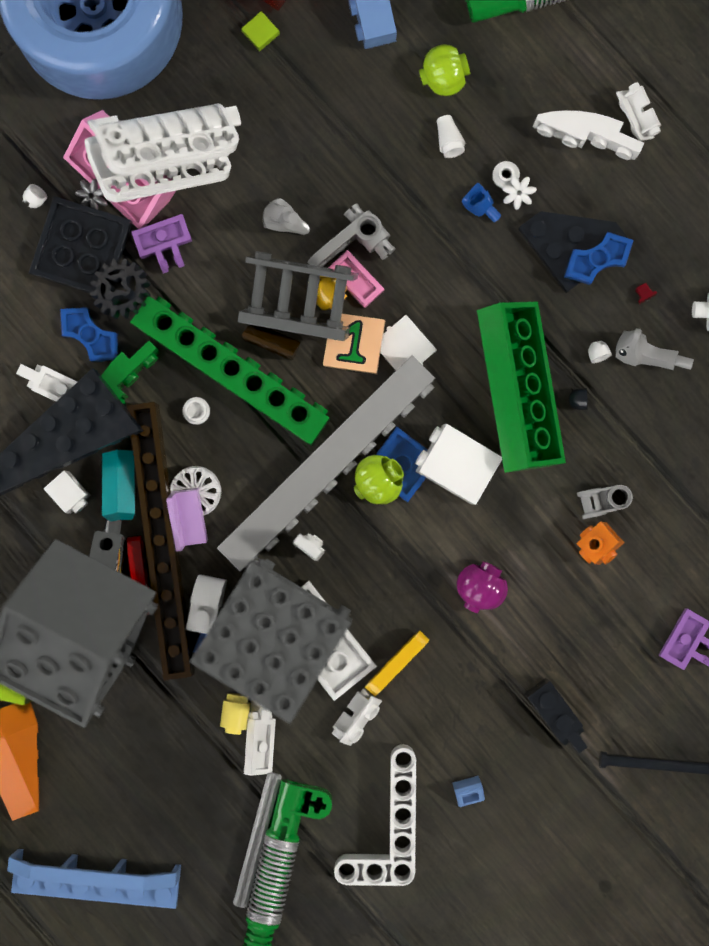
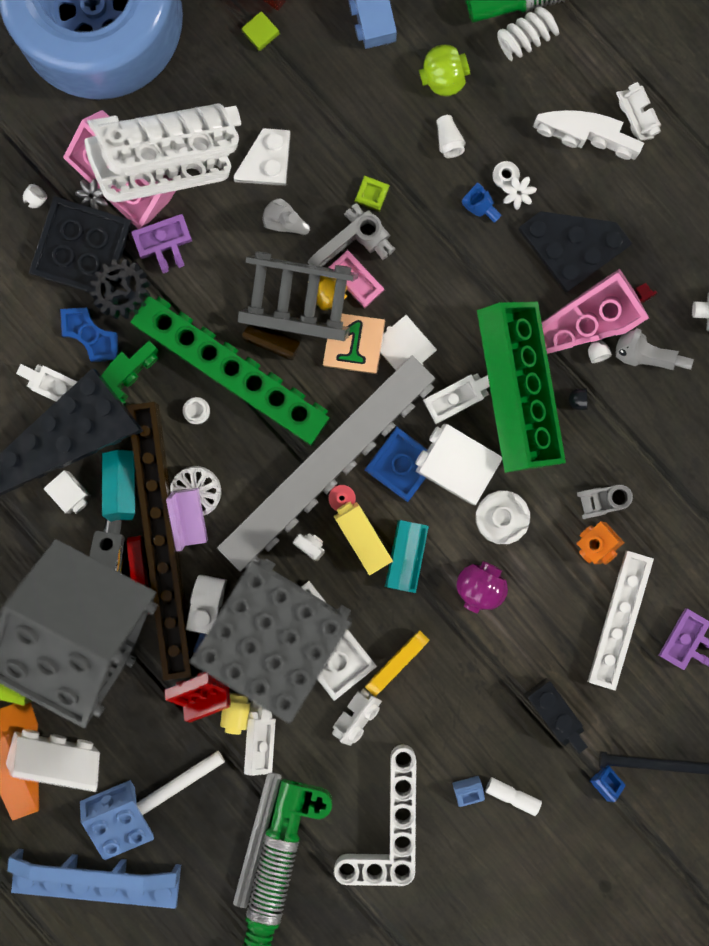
lime plant [354,455,404,505] -> none
blue tile [564,232,633,285] -> none
none -> white slope [6,729,100,792]
none -> medium blue bracket [80,780,154,860]
none -> white piece [137,751,225,815]
none -> red bracket [165,672,231,723]
none -> white wing [234,128,290,186]
none -> coral tile [328,485,356,511]
none -> light yellow brick [334,502,393,576]
none -> lime tile [355,176,390,212]
none -> teal piece [385,520,429,593]
none -> white hinge [423,373,490,424]
none -> white tile [476,491,530,544]
none -> white piece [485,777,542,816]
none -> white piece [497,6,559,61]
none -> bright pink wedge [542,269,649,354]
none -> white plate [587,551,654,691]
none -> blue slope [589,766,626,802]

